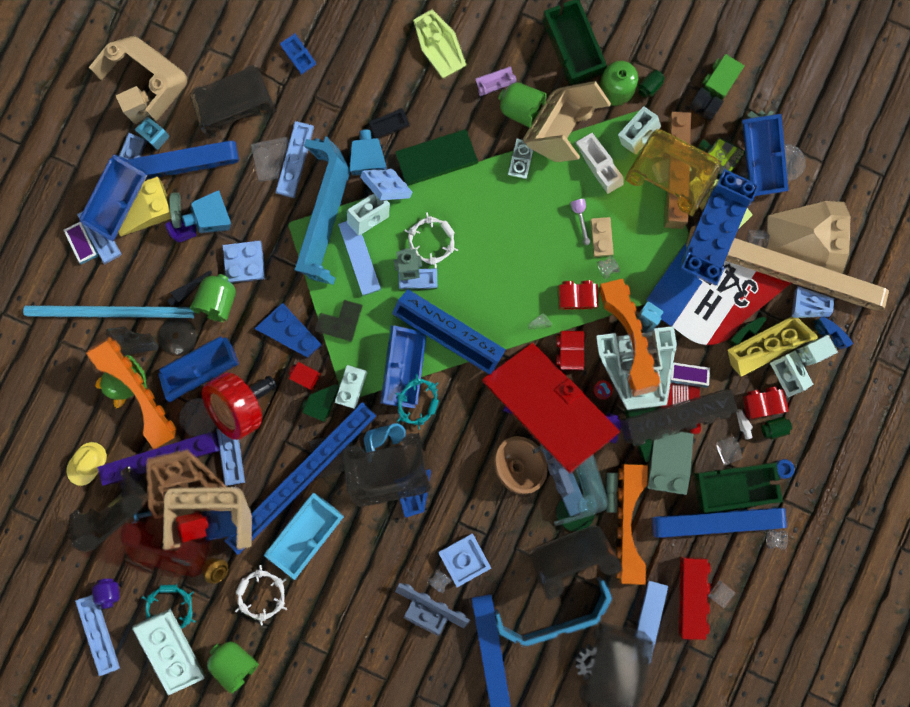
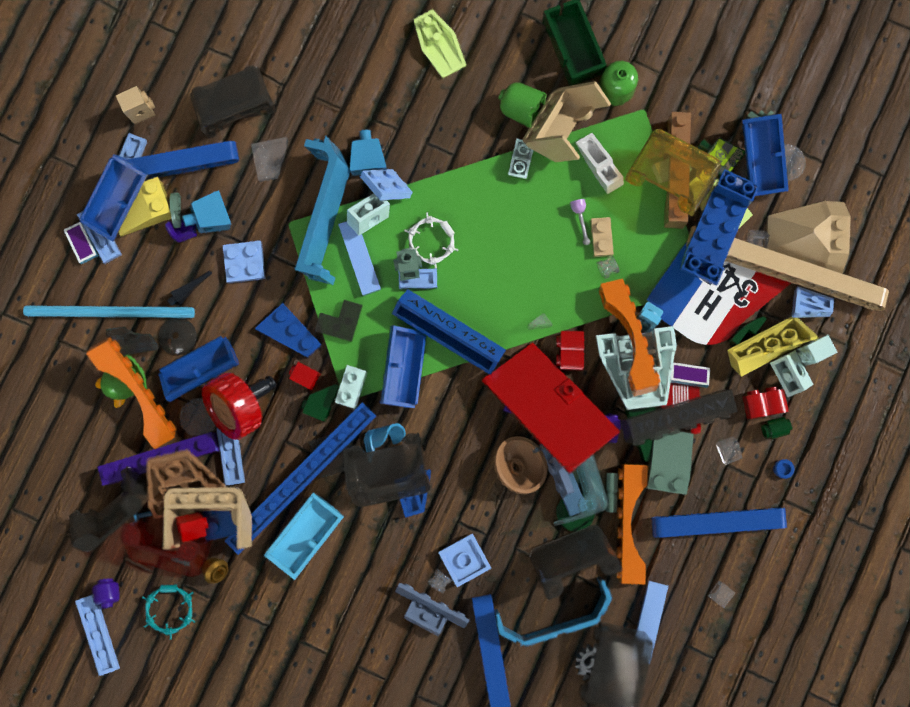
light yellow piece [66,442,107,486] -> none
tan windscreen [89,36,187,122] -> none
light aqua tile [133,609,205,695] -> none
medium azure slope [135,116,170,150] -> none
bright green cylinder [190,274,236,322] -> none
bright green cylinder [207,641,259,693] -> none
white piece [235,565,287,625] -> none
light blue tile [276,121,314,198] -> none
blue slope [280,34,316,75] -> none
black tile [368,108,410,139] -> none
dark green tile [395,129,478,186] -> none
teal piece [395,374,439,430] -> none
lavender hinge [476,66,517,96] -> none
red brick [558,280,599,310] -> none
red tile [593,380,613,400] -> none
light aqua brick [618,106,661,155] -> none
dark green brick [638,70,665,98] -> none
red brick [678,557,711,640] -> none
black wheel [688,87,724,122] -> none
dark green piece [693,463,783,513] -> none
bright green brick [703,54,745,100] -> none
white bar [736,409,753,439] -> none
clear wheel [766,529,788,550] -> none
blue slope [814,317,853,349] -> none

